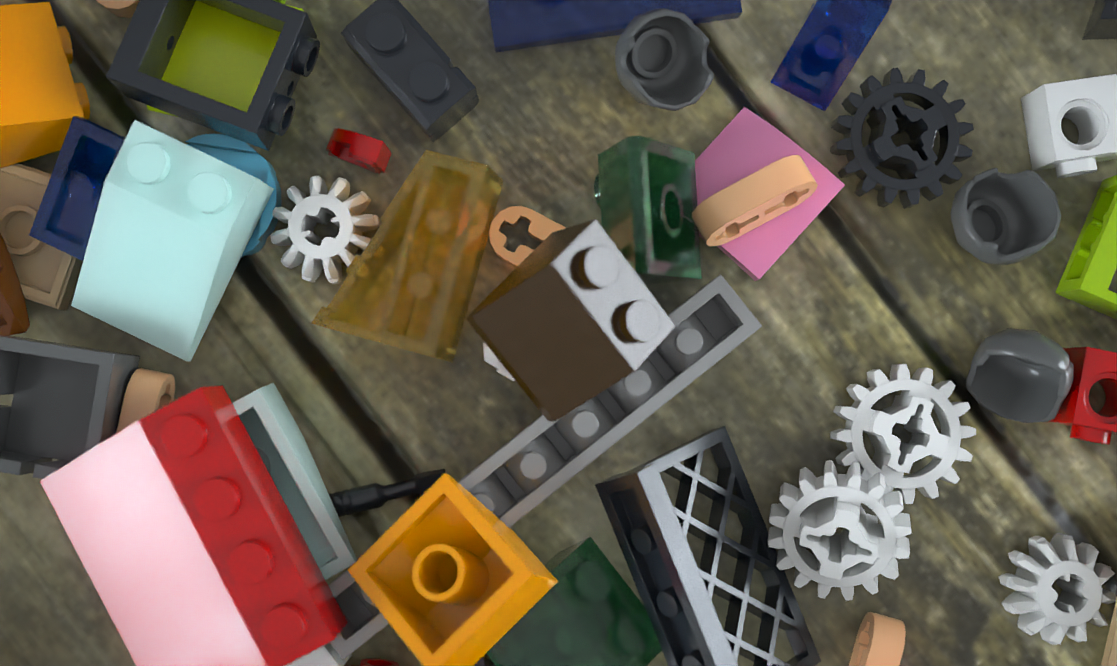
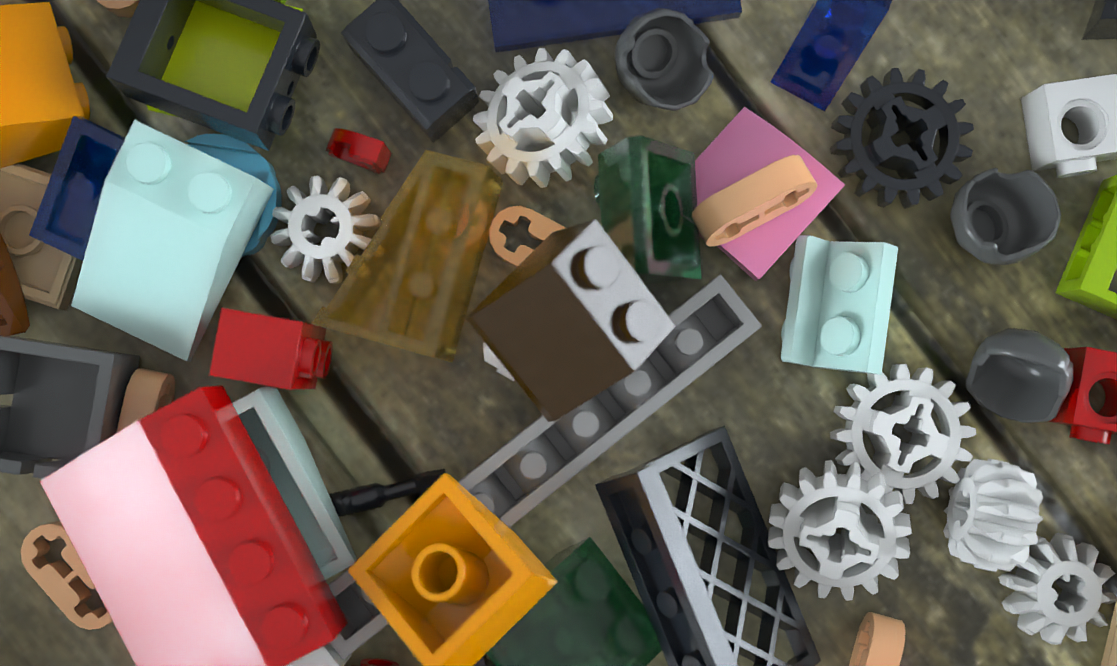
none -> light nougat beam [21,521,113,630]
none -> red brick [209,308,333,390]
none -> white gear [473,48,613,188]
none -> light aqua bracket [781,235,898,375]
none -> white gear [943,459,1043,572]

